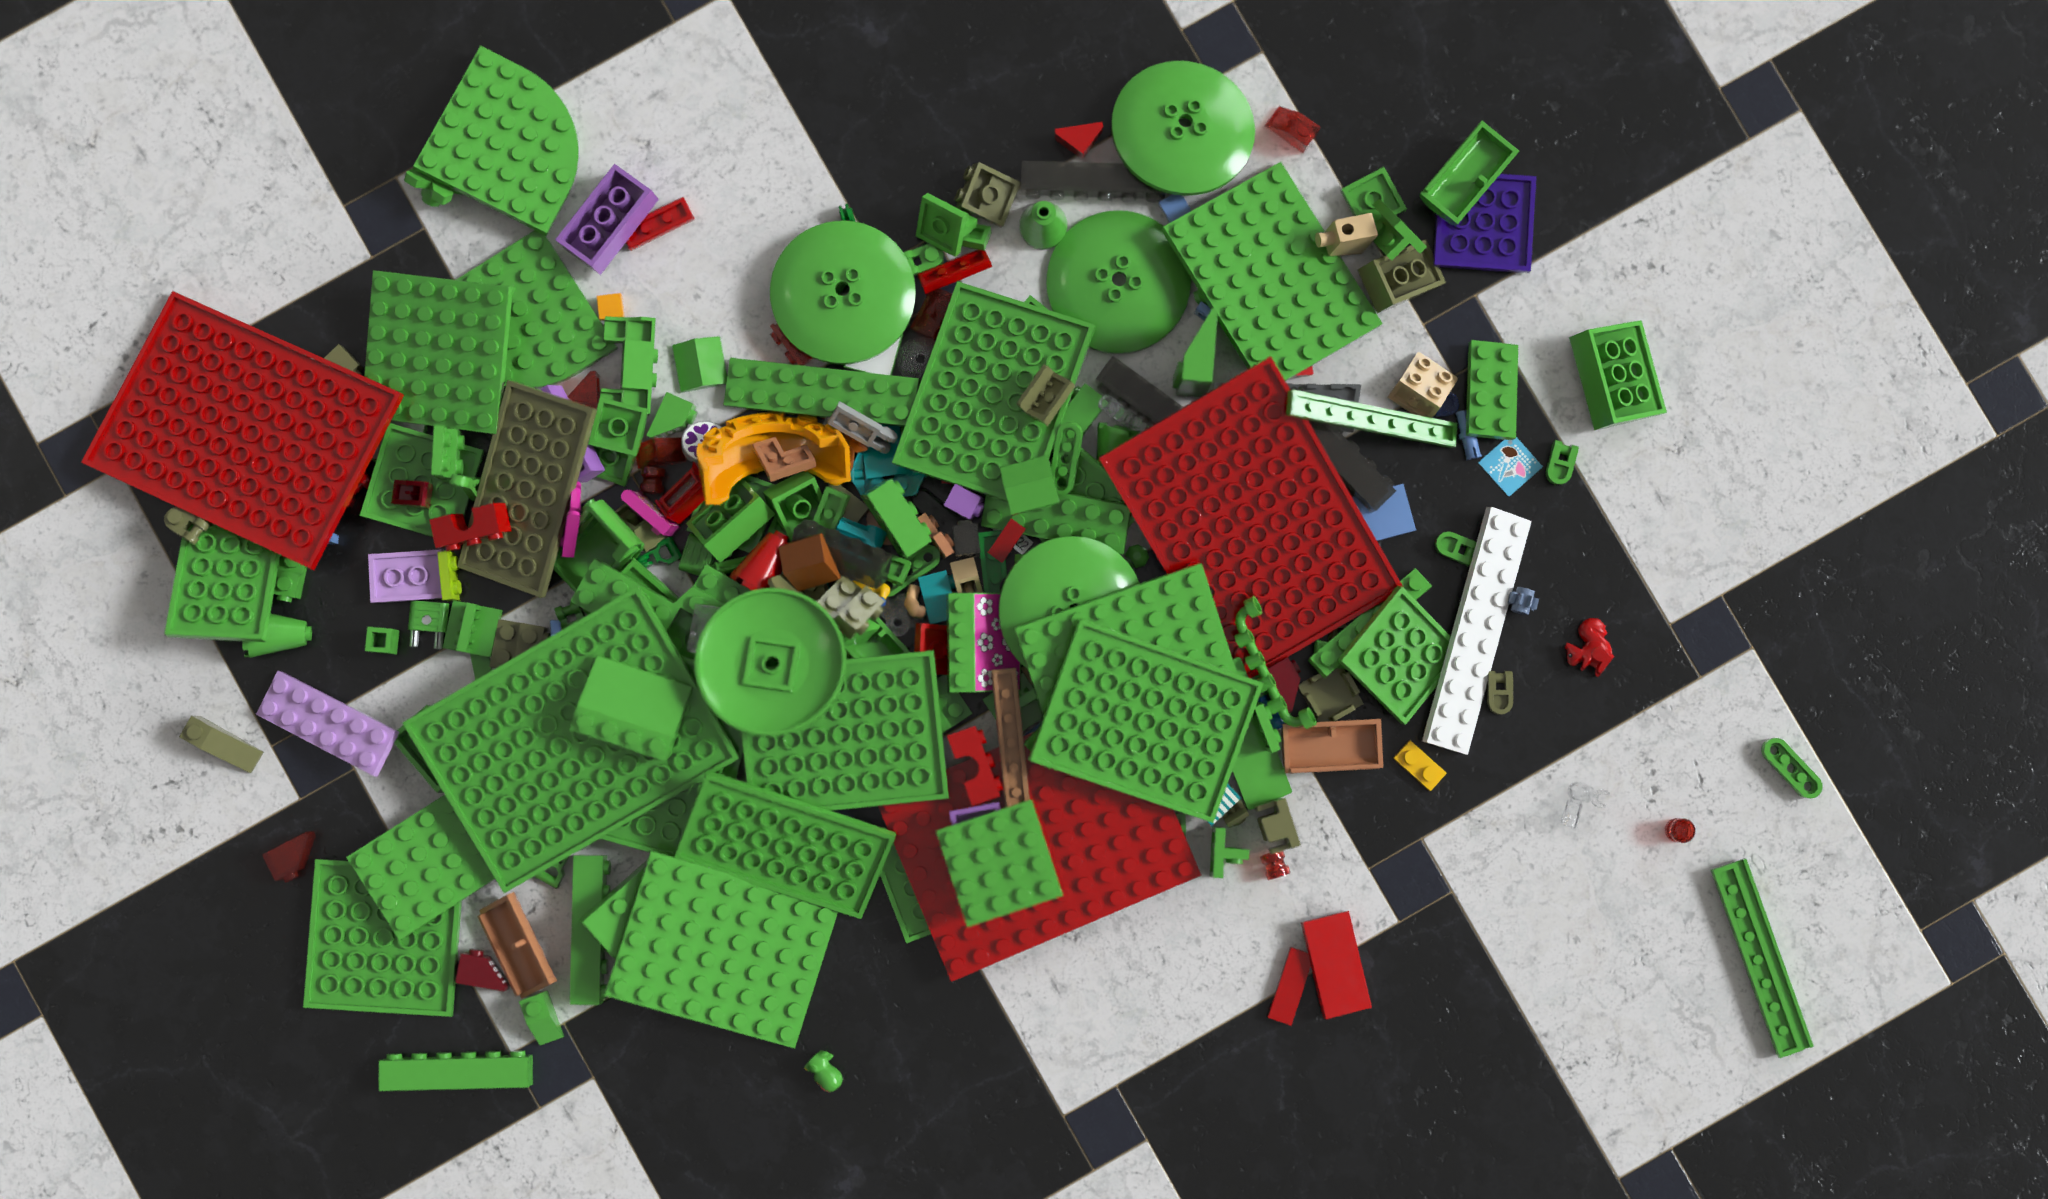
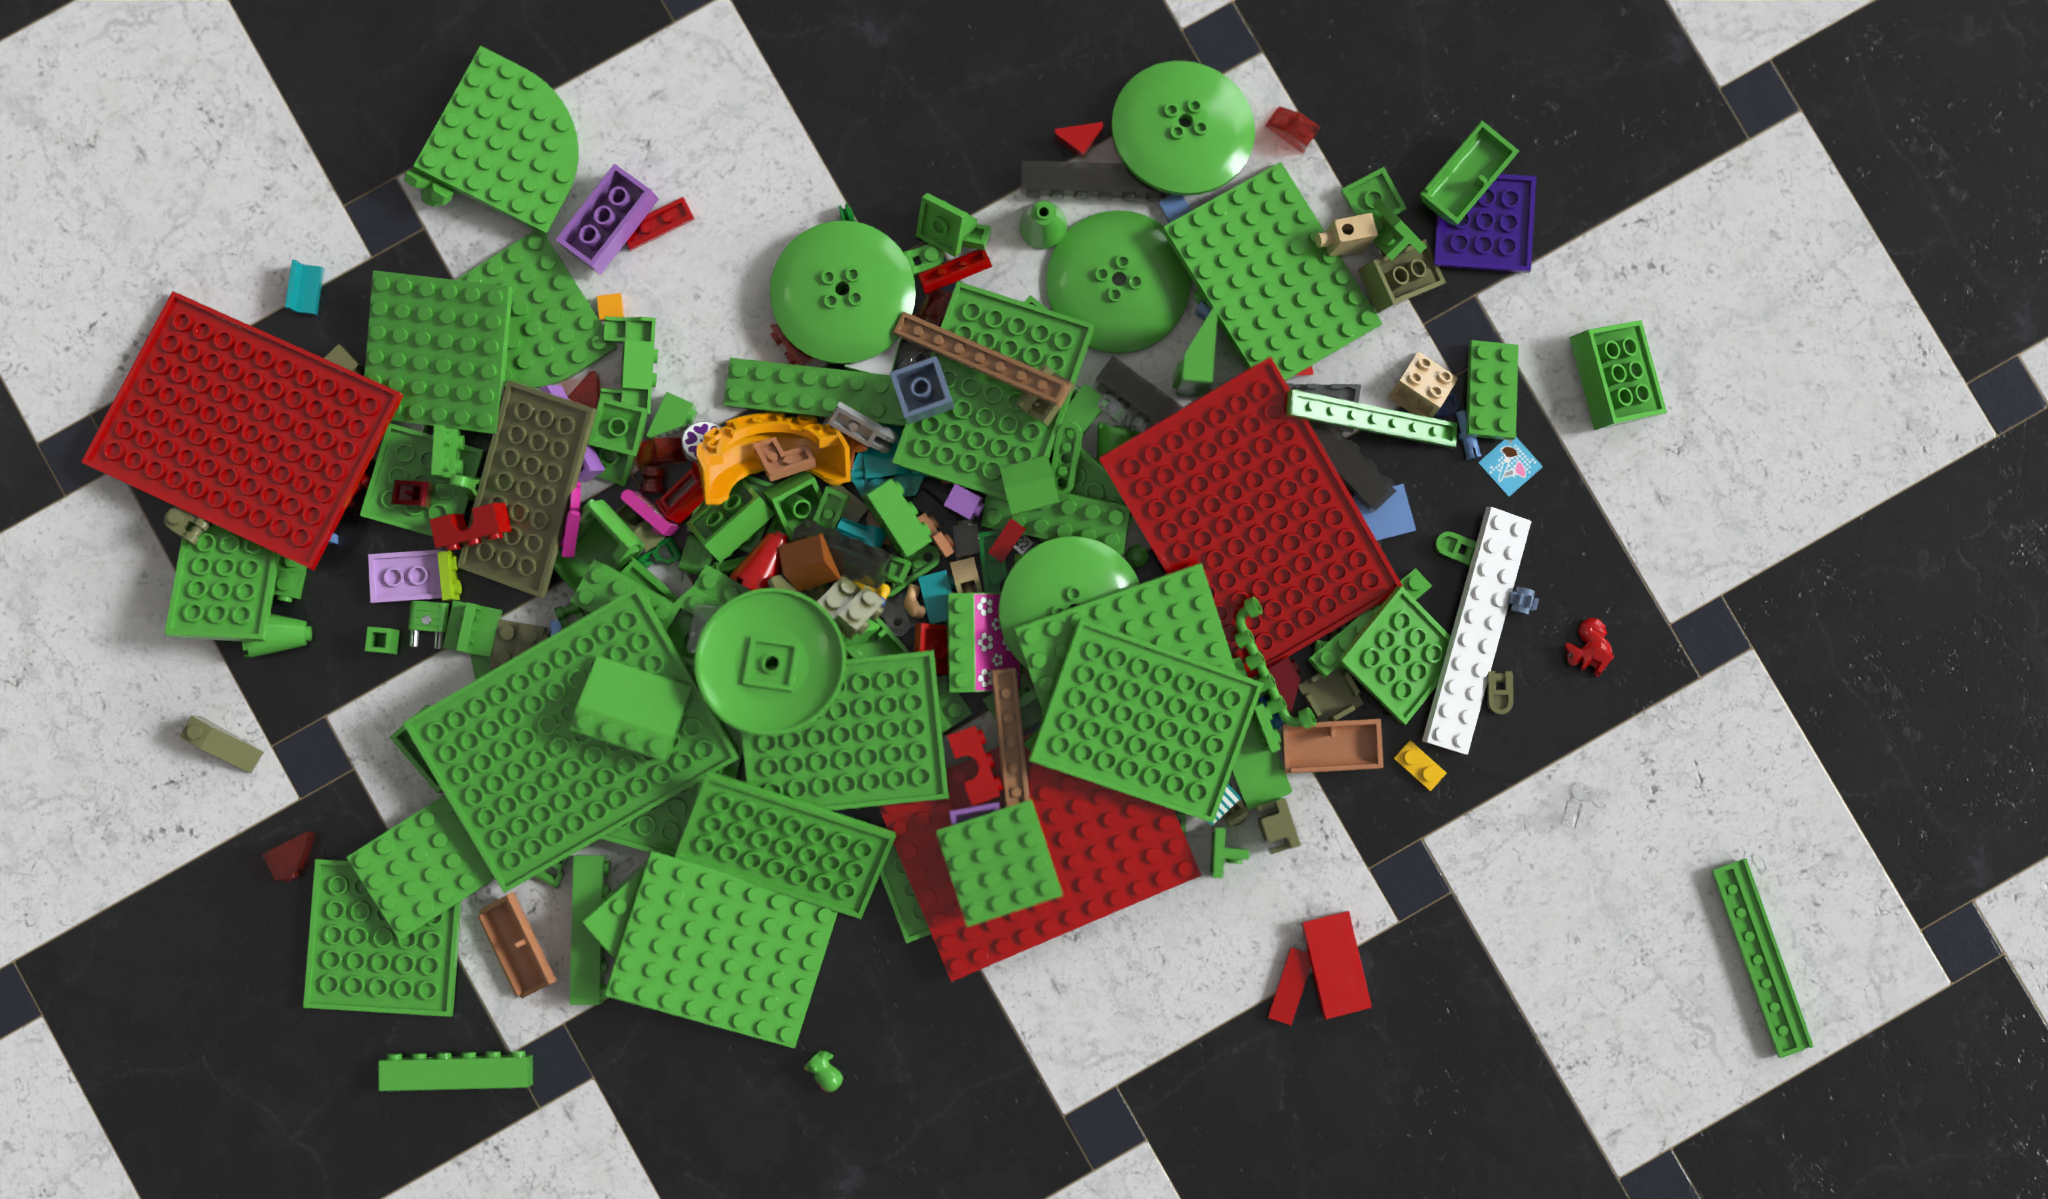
lavender plate [256,671,399,777] -> none
dark red slope [455,948,510,992] -> none
bright green slope [519,990,564,1045] -> none
bright green slope [672,336,727,393] -> none
olive plate [954,162,1021,227] -> none
clear red wheel [1260,851,1291,880] -> none
bright green plate [1546,440,1579,485] -> none
clear red wheel [1665,818,1696,843] -> none
bright green plate [1761,738,1823,799] -> none
none -> teal panel [285,260,324,316]
none -> sand blue brick [890,356,955,424]
none -> medium nougat tile [893,311,1071,407]

